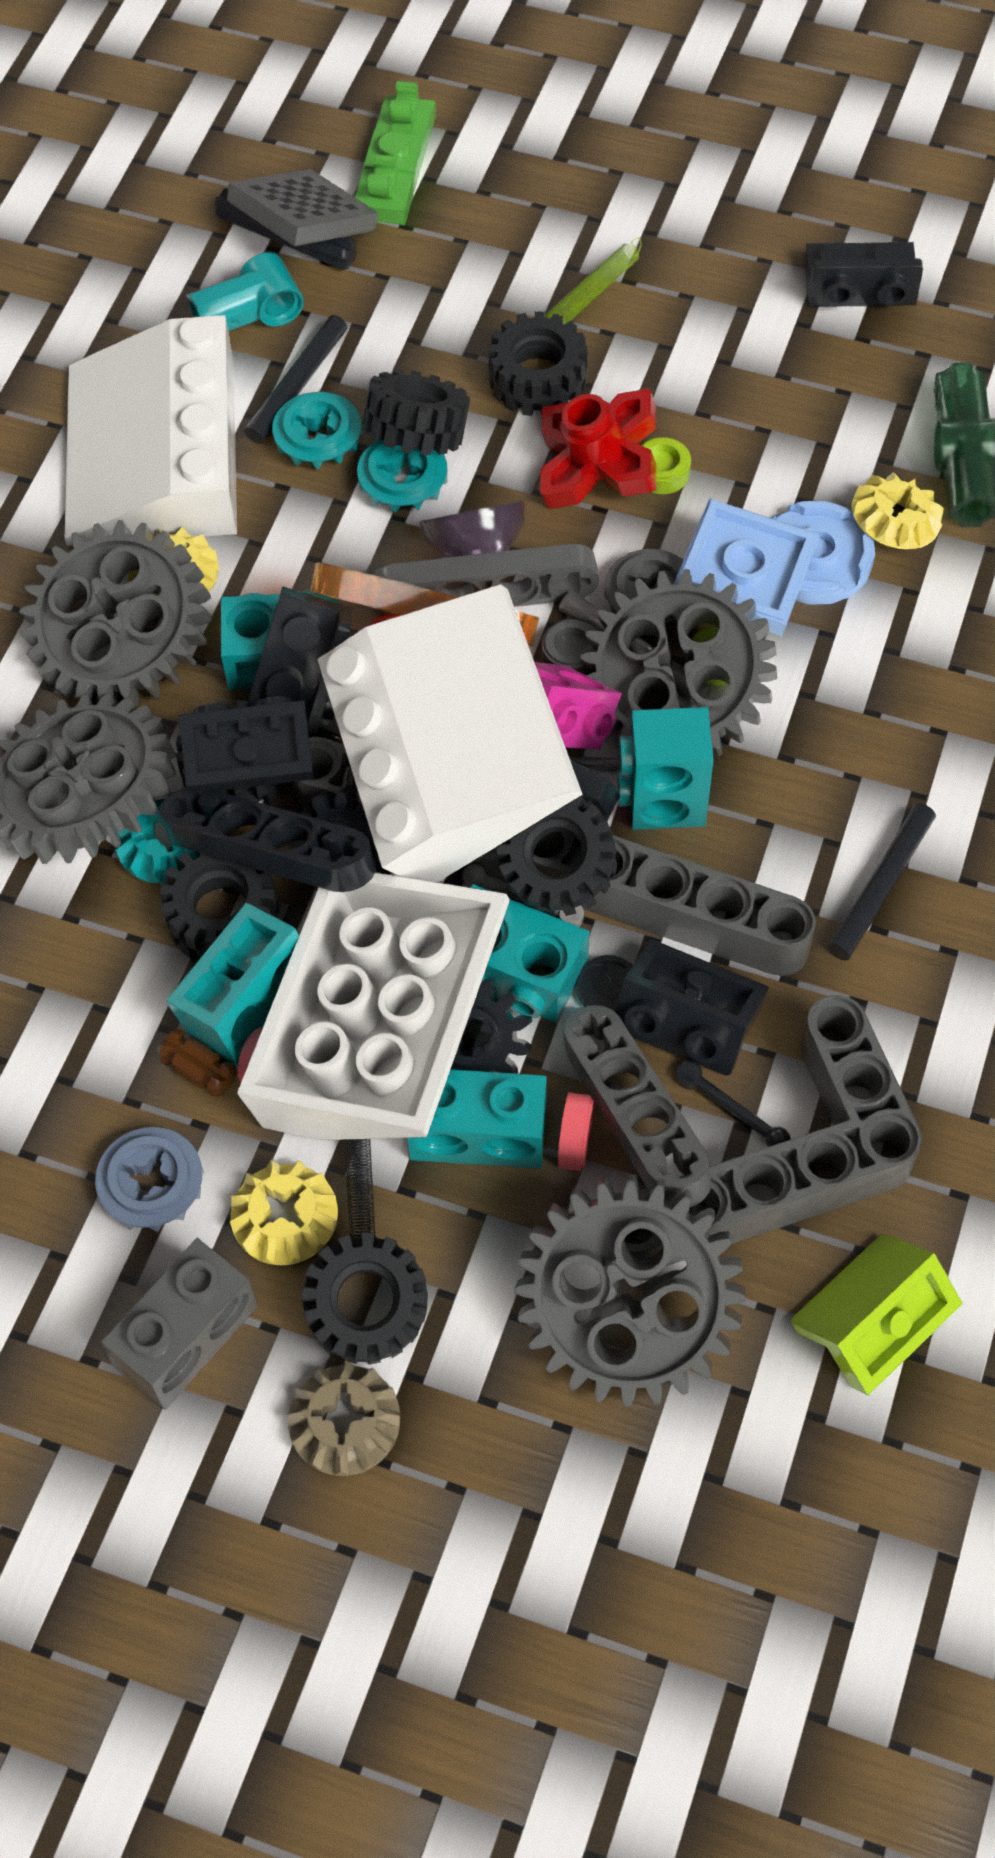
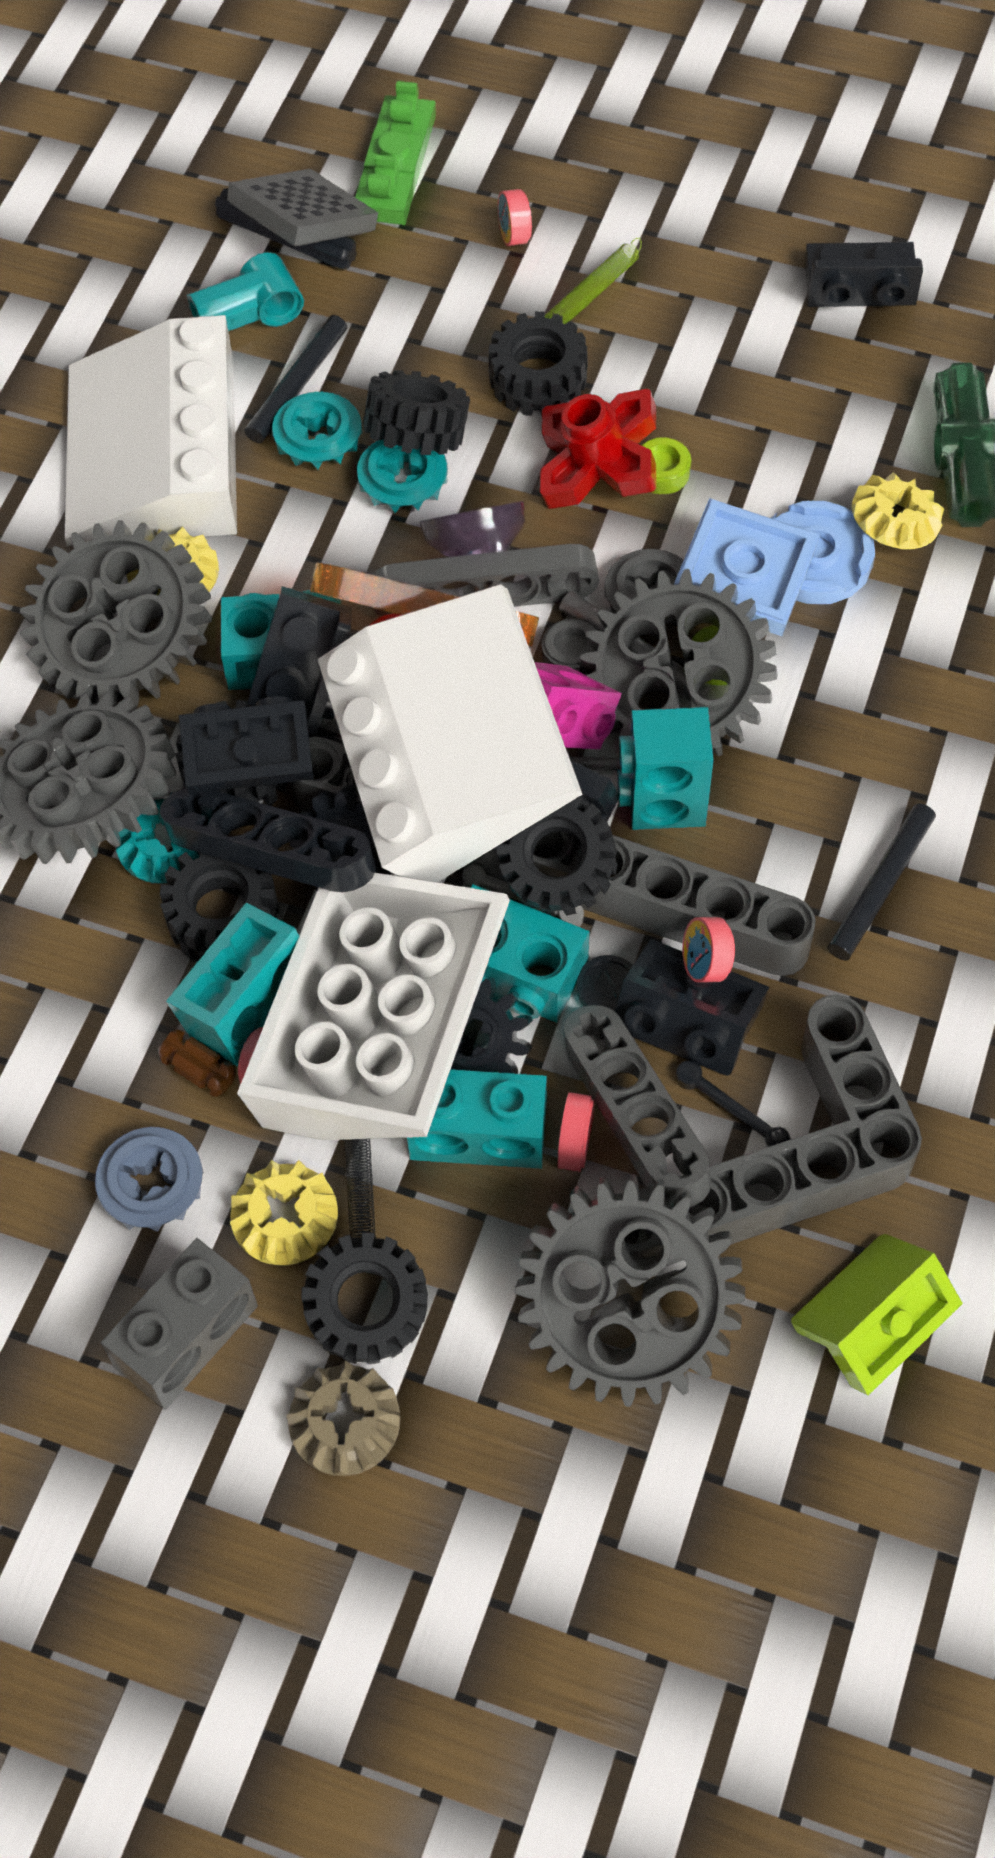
none -> coral tile [498,189,532,246]
none -> tile [682,917,735,983]

